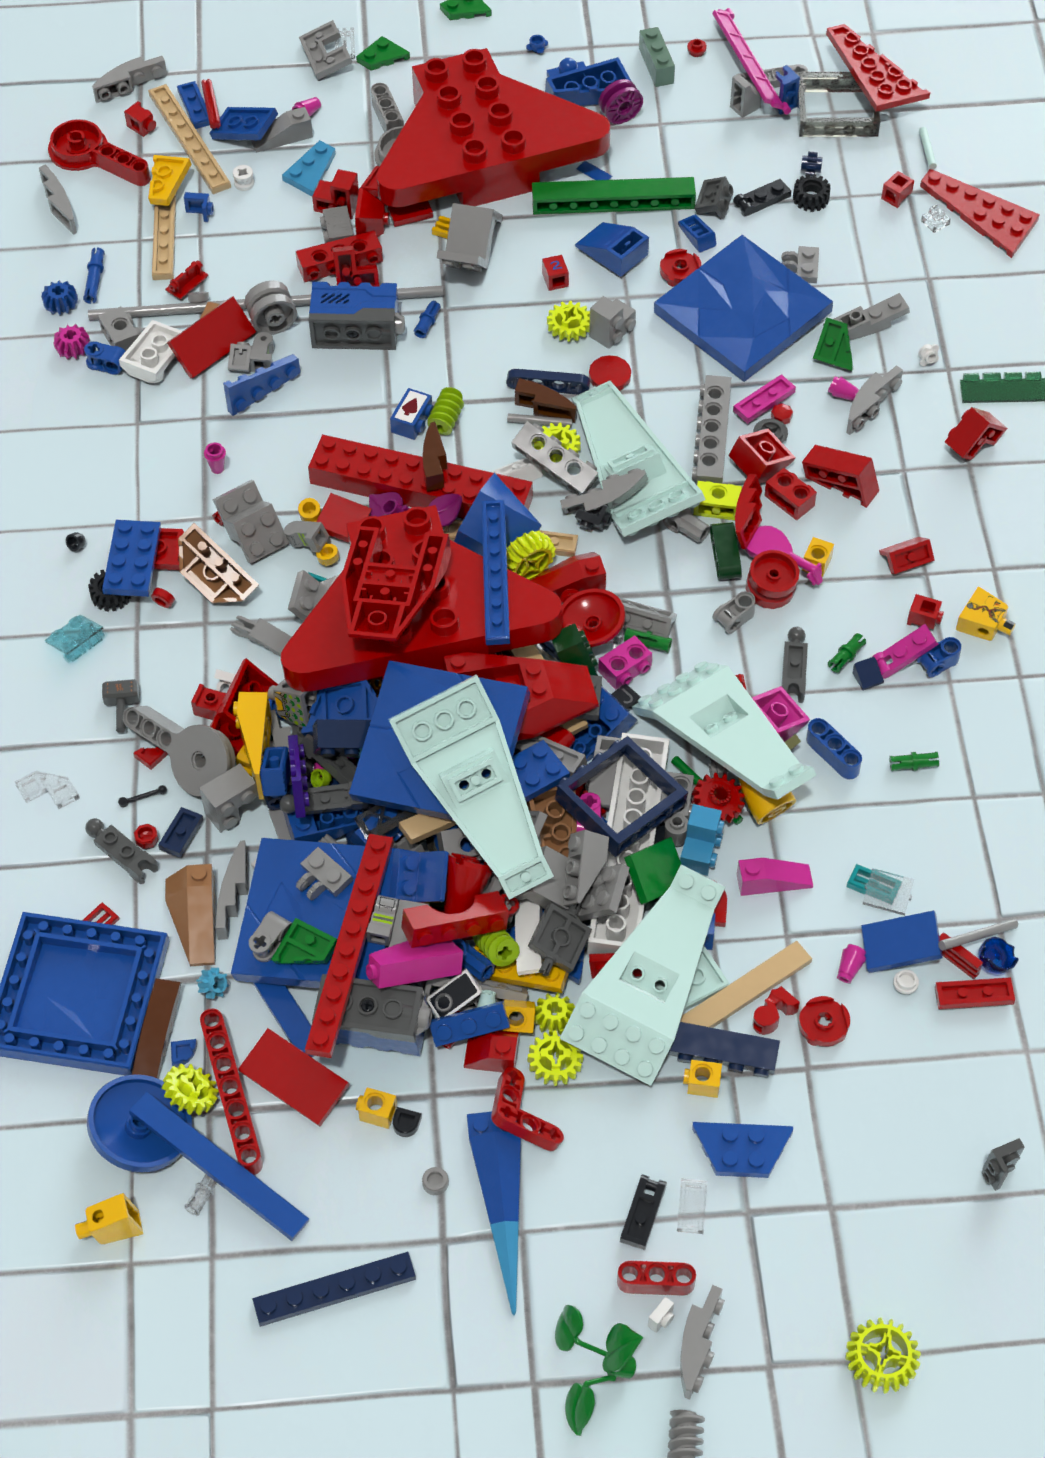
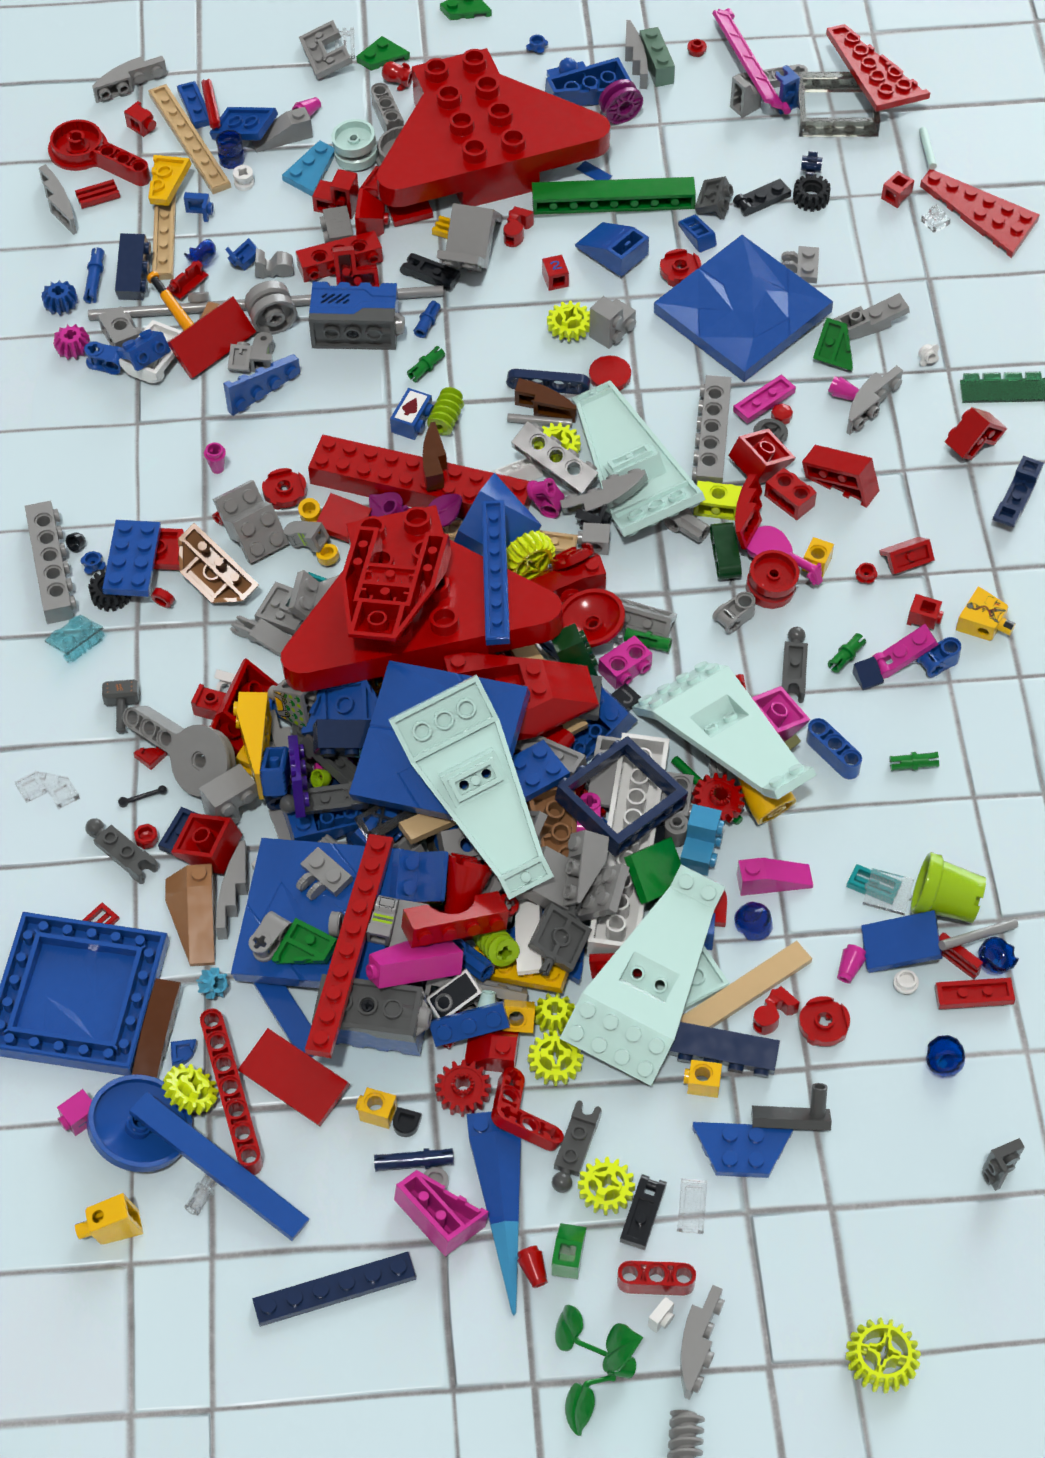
none -> light grey brick [25,501,77,624]
none -> dark pink brick [57,1089,92,1136]
none -> red tile [75,179,120,209]
none -> blue plate [80,551,106,574]
none -> dark blue wedge [115,233,152,300]
none -> blue bracket [116,329,171,371]
none -> light orange piece [147,271,193,331]
none -> red slope [171,813,243,874]
none -> clear blue hair [184,239,216,266]
none -> clear blue wheel [216,130,245,169]
none -> blue bracket [225,238,258,271]
none -> light grey plate [254,582,304,635]
none -> light grey leg [255,248,293,279]
none -> red plate [262,468,307,510]
none -> light grey tile [328,911,344,937]
none -> light aqua wheel [331,119,378,171]
none -> dark blue pin [374,1148,454,1172]
none -> red animal [382,61,413,91]
none -> dark pink wedge [394,1170,489,1257]
none -> black plate [400,253,460,290]
none -> green pin [407,346,445,382]
none -> red gear [435,1060,491,1117]
none -> red leg [503,206,534,247]
none -> red cone [517,1245,548,1288]
none -> dark pink piece [527,478,565,518]
none -> red tile [550,543,594,570]
none -> dark grey plate [551,1100,602,1193]
none -> green slope [552,1223,587,1280]
none -> light grey brick [577,522,610,555]
none -> neon yellow gear [578,1157,635,1215]
none -> light grey slope [625,20,648,89]
none -> clear blue hair [734,902,773,941]
none -> dark grey piece [751,1083,832,1131]
none -> red plate [855,563,878,584]
none -> lime piece [911,852,986,923]
none -> clear blue hair [926,1035,965,1077]
none -> dark blue slope [992,455,1044,528]

